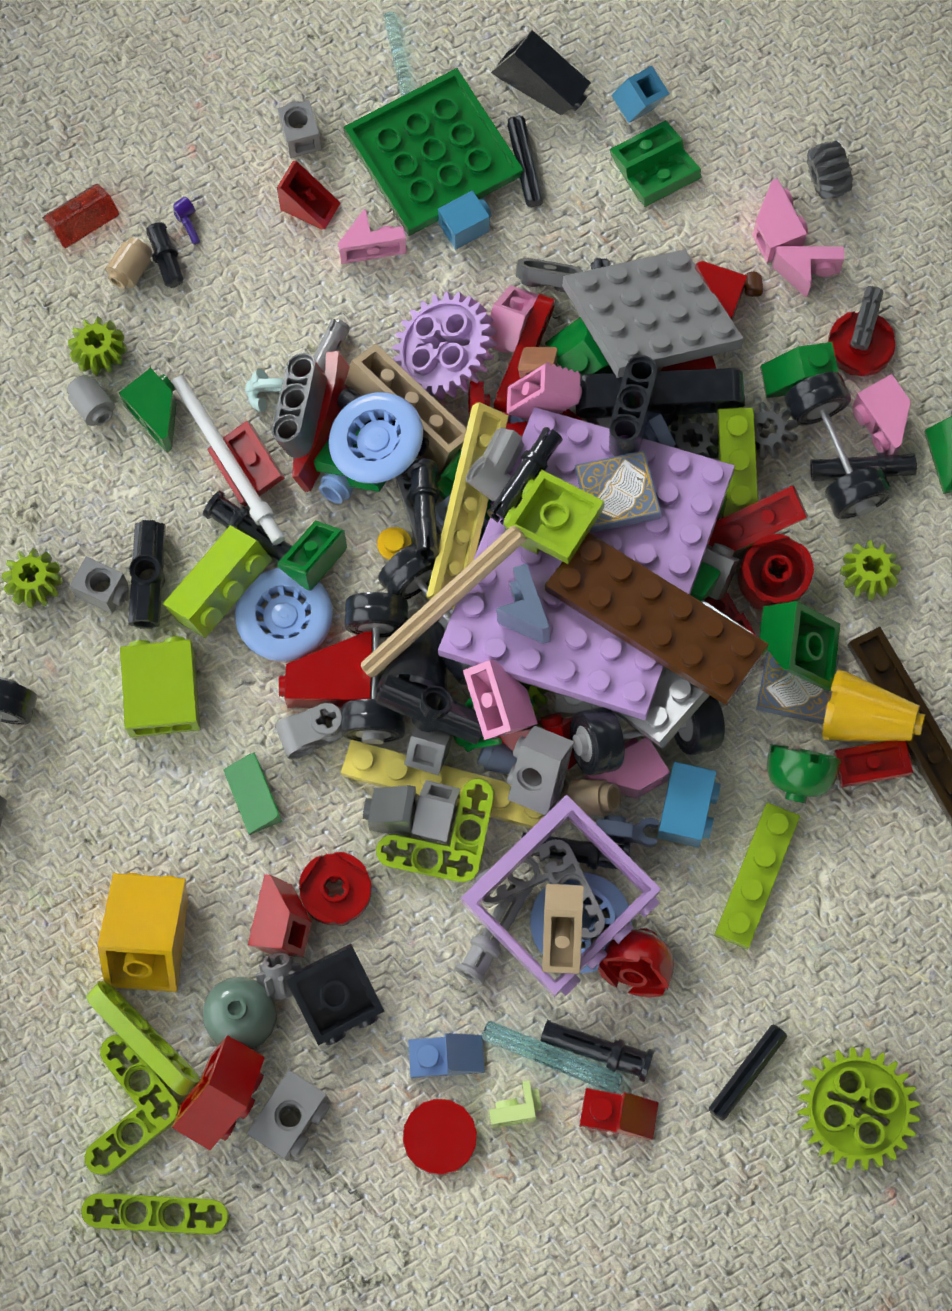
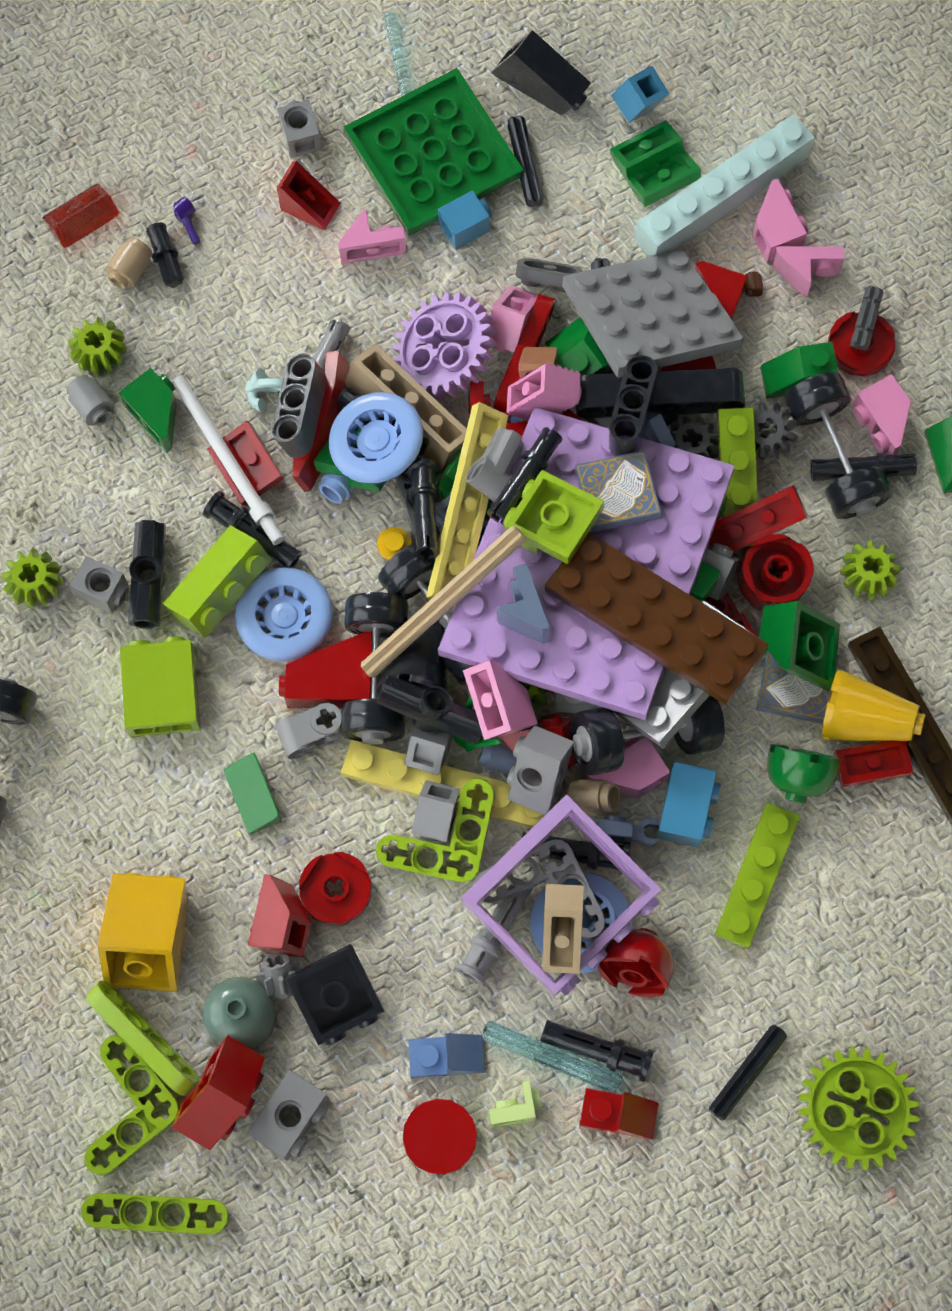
green slope [277,520,347,591] -> none
dark grey slope [363,785,418,837] -> none
dark grey gear [807,141,853,199] -> none
none -> light aqua brick [634,114,815,257]

